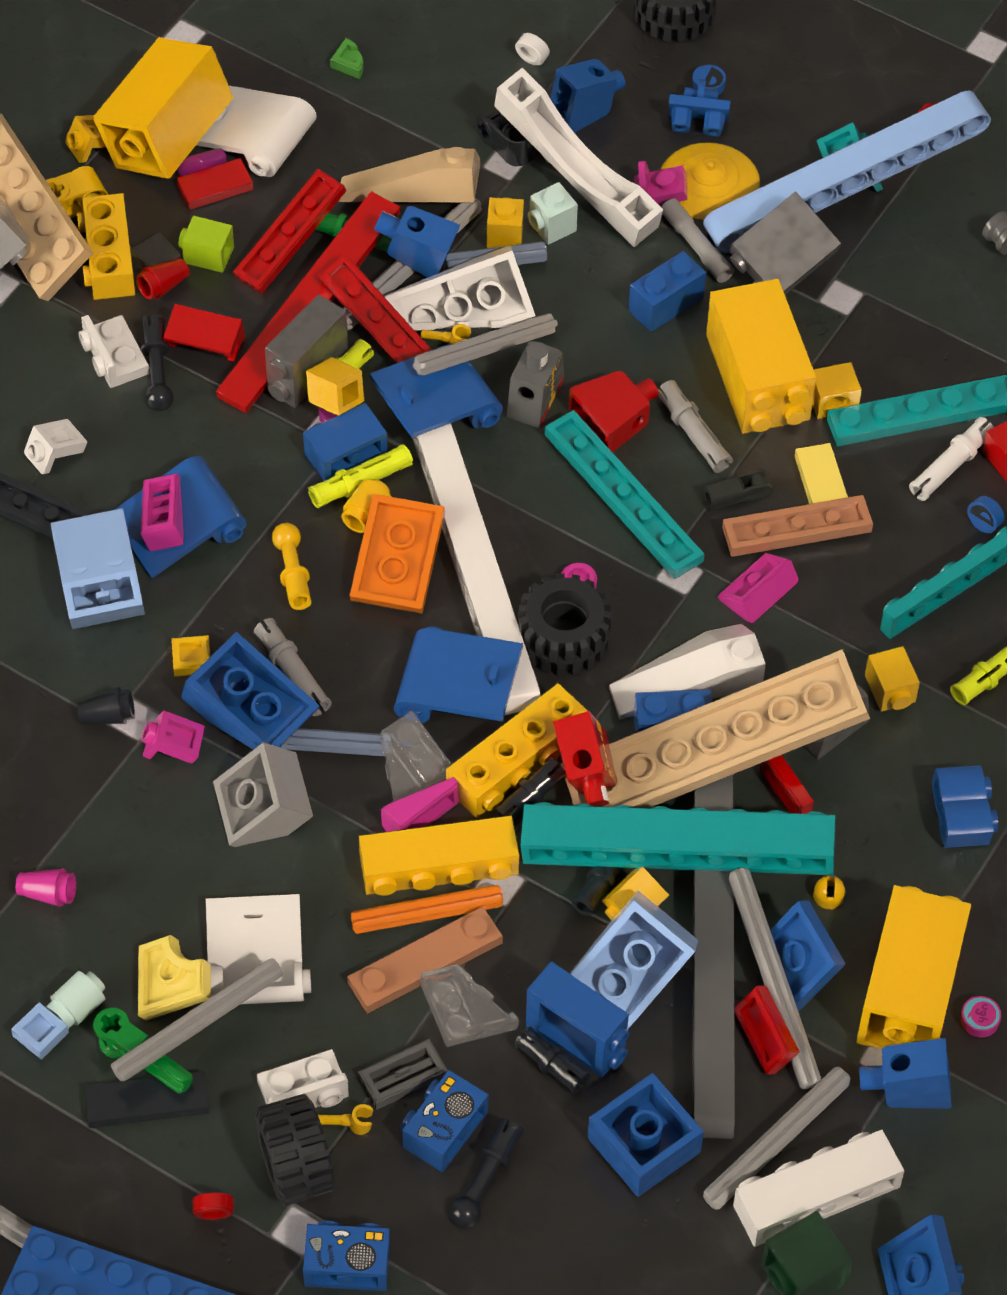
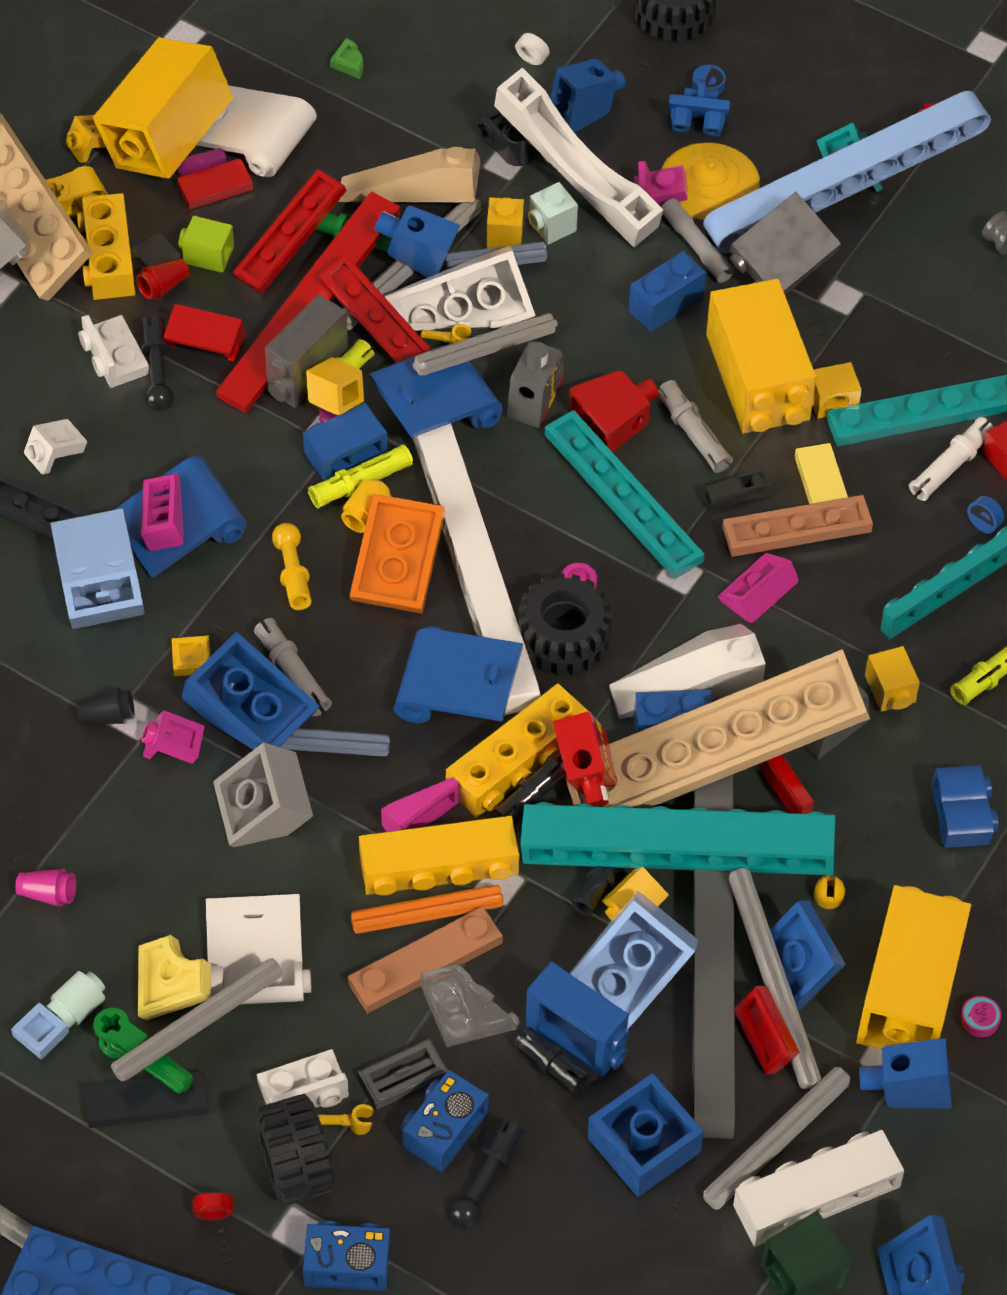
clear wing [379,711,452,802] -> none

